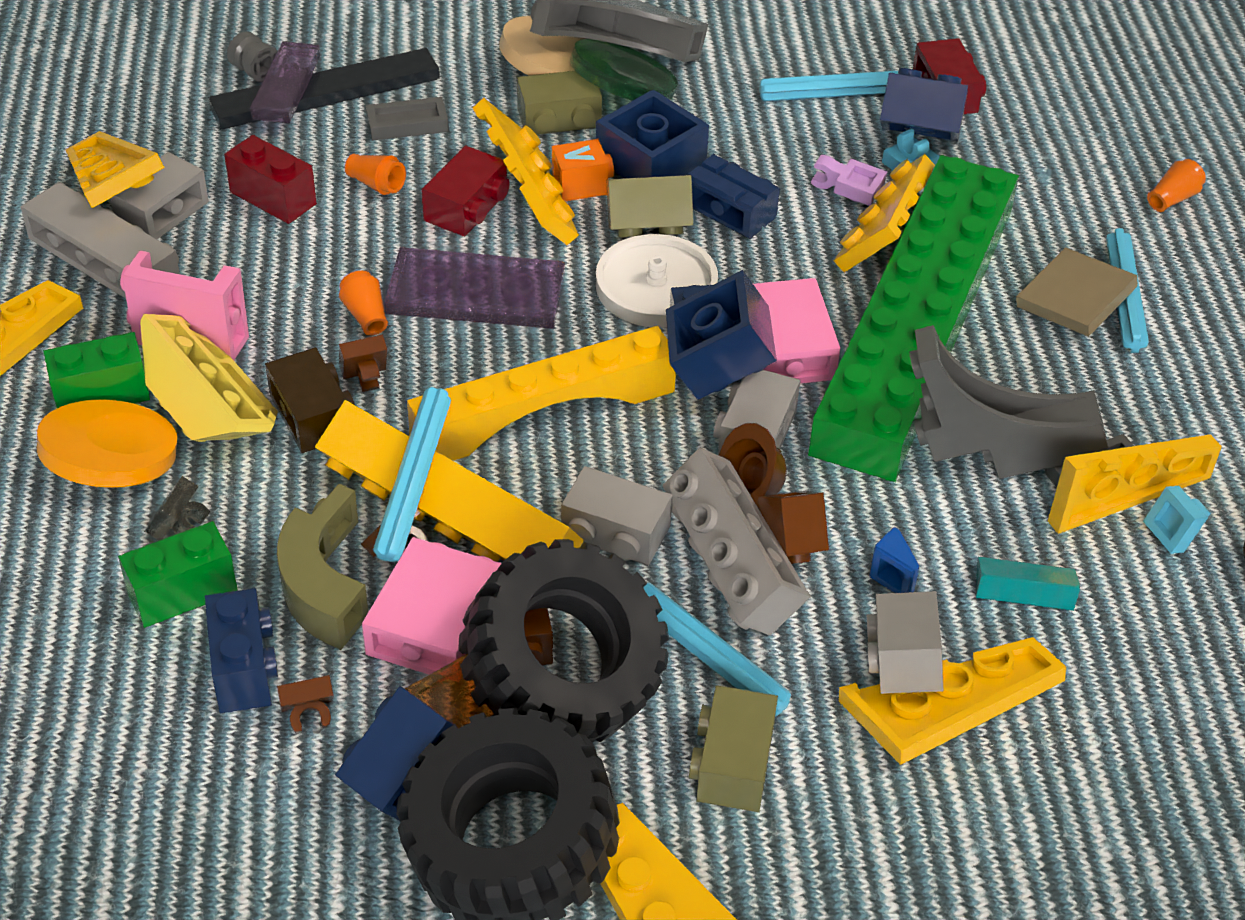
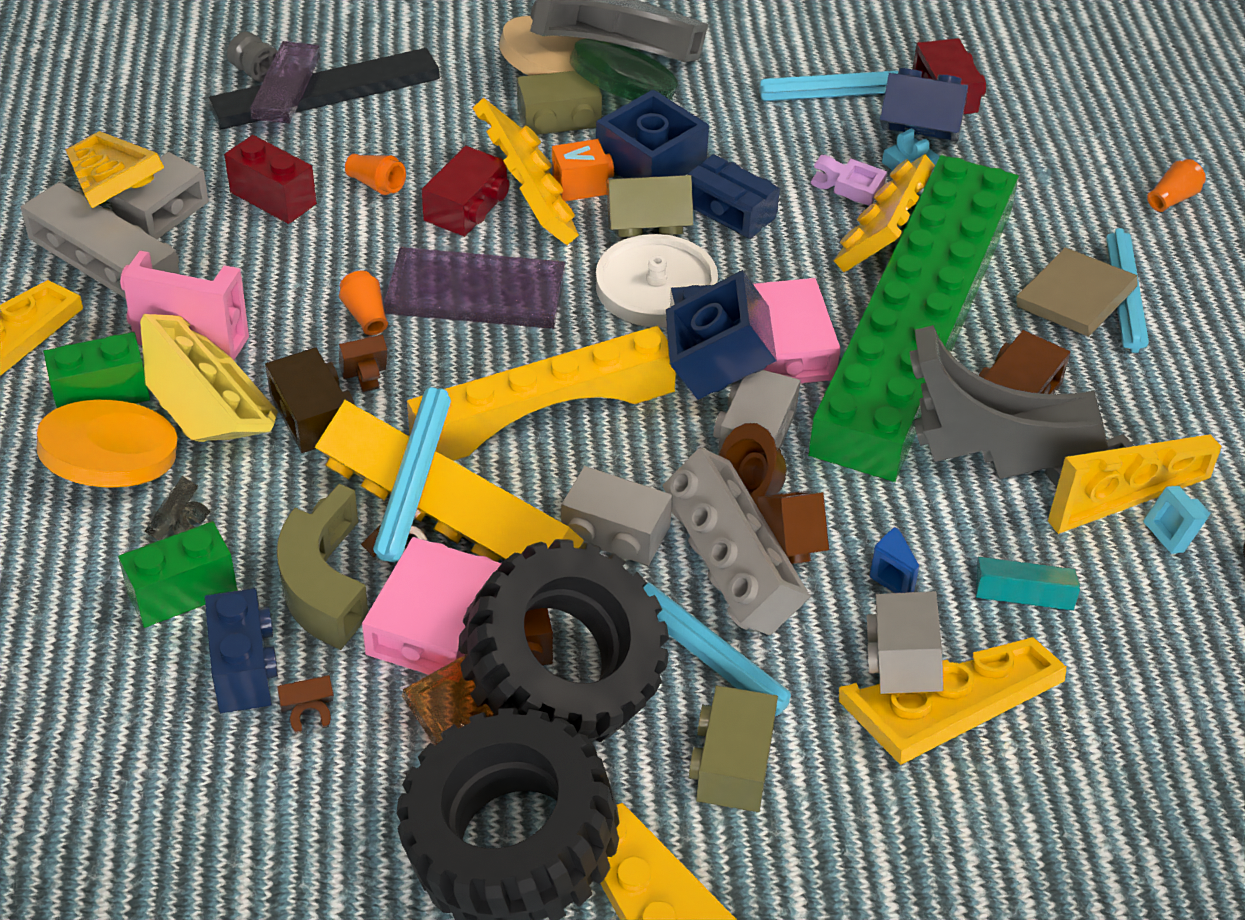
dark blue brick [335,686,459,821] -> none
dark grey tile [366,97,449,141] -> none
none -> reddish brown brick [979,330,1071,394]

